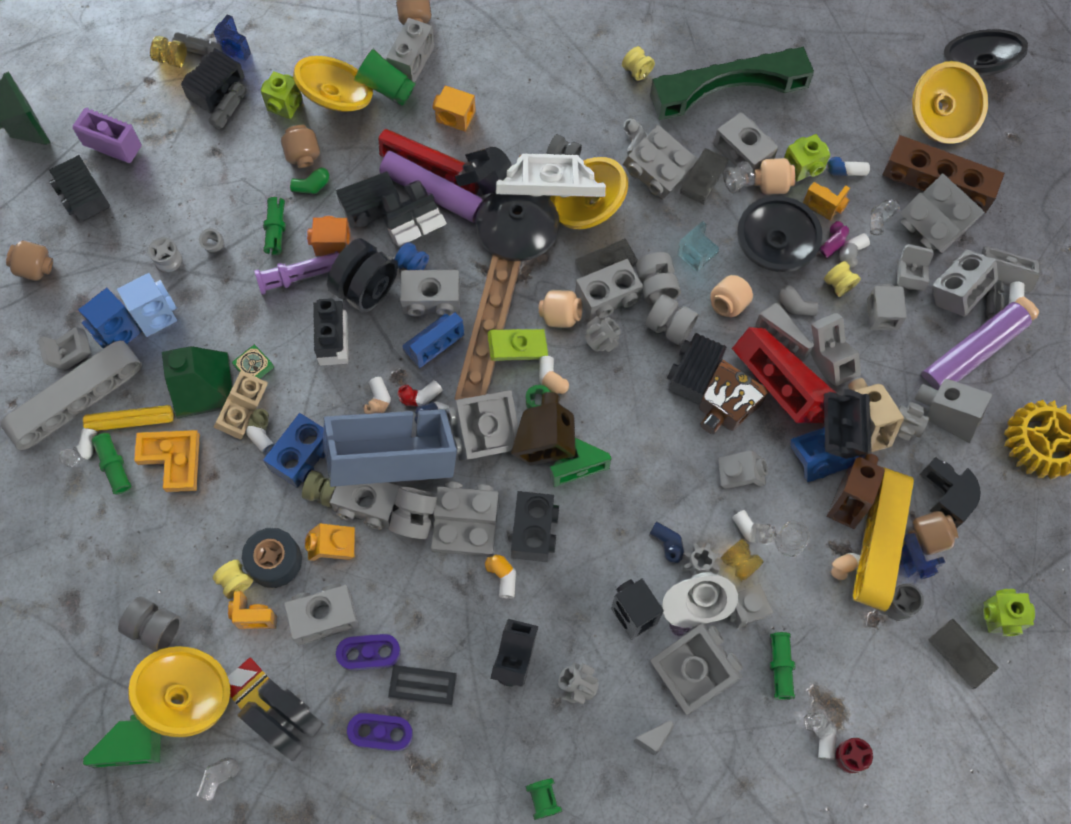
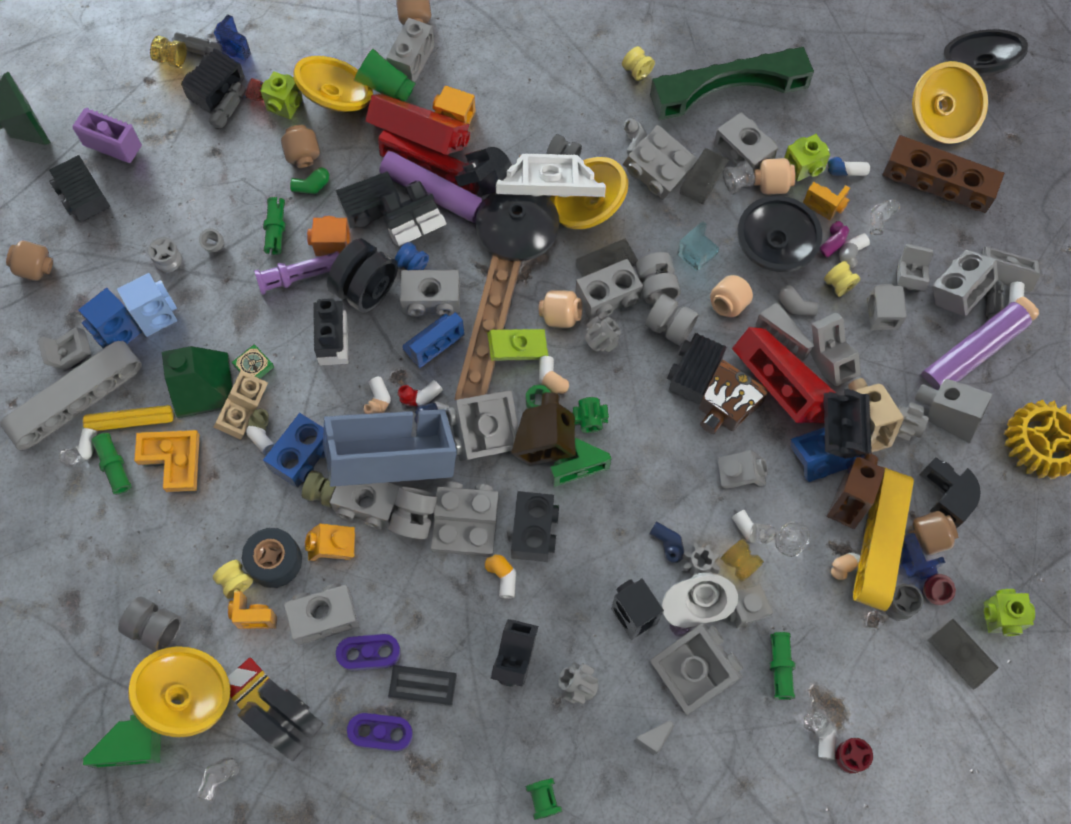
light grey plate [900,174,985,253] -> none
none -> clear red hinge [246,78,263,102]
none -> red slope [365,94,470,155]
none -> green gear [572,397,609,433]
none -> dark red plate [923,574,956,605]

